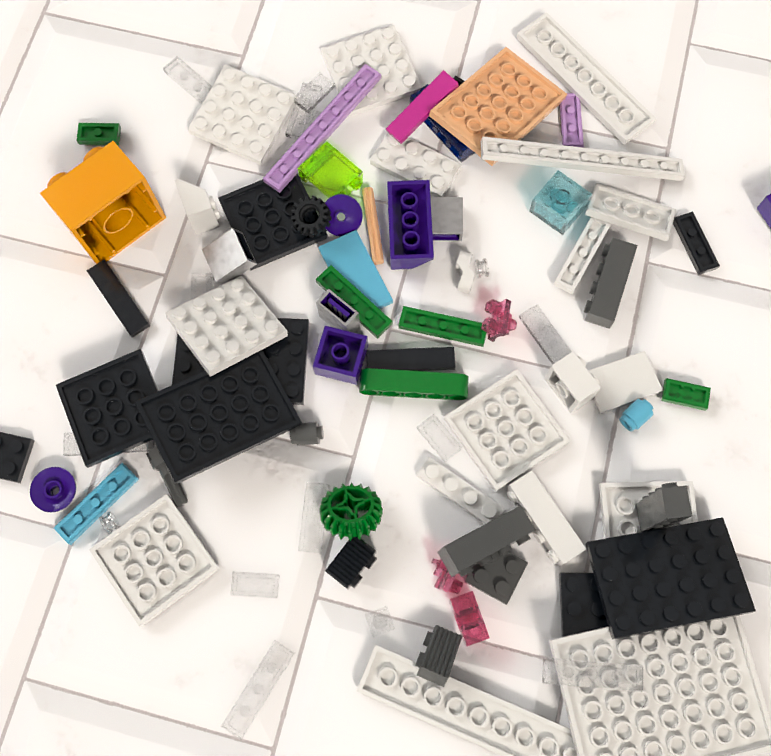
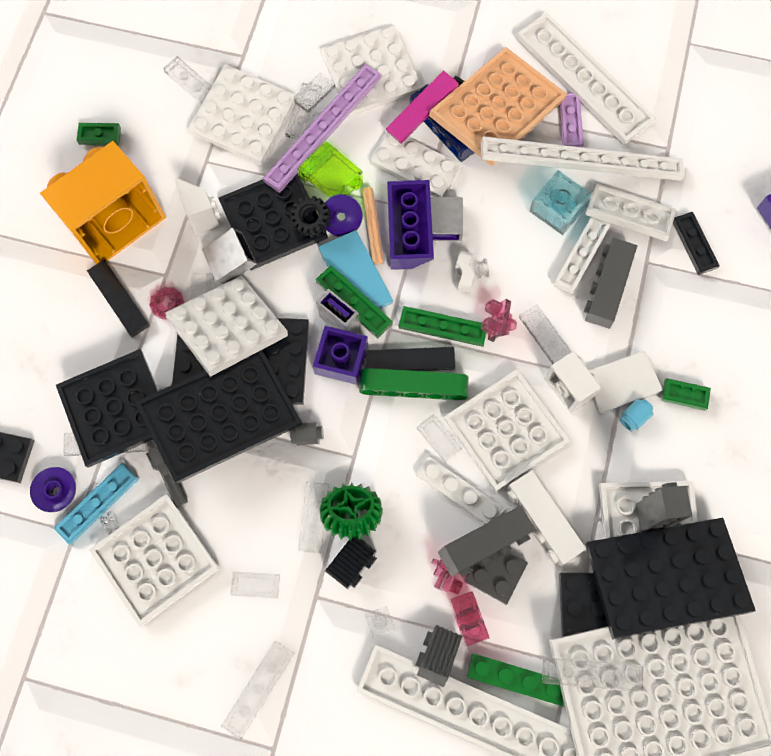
none -> clear pink gear [149,286,184,319]
none -> green plate [467,653,564,706]

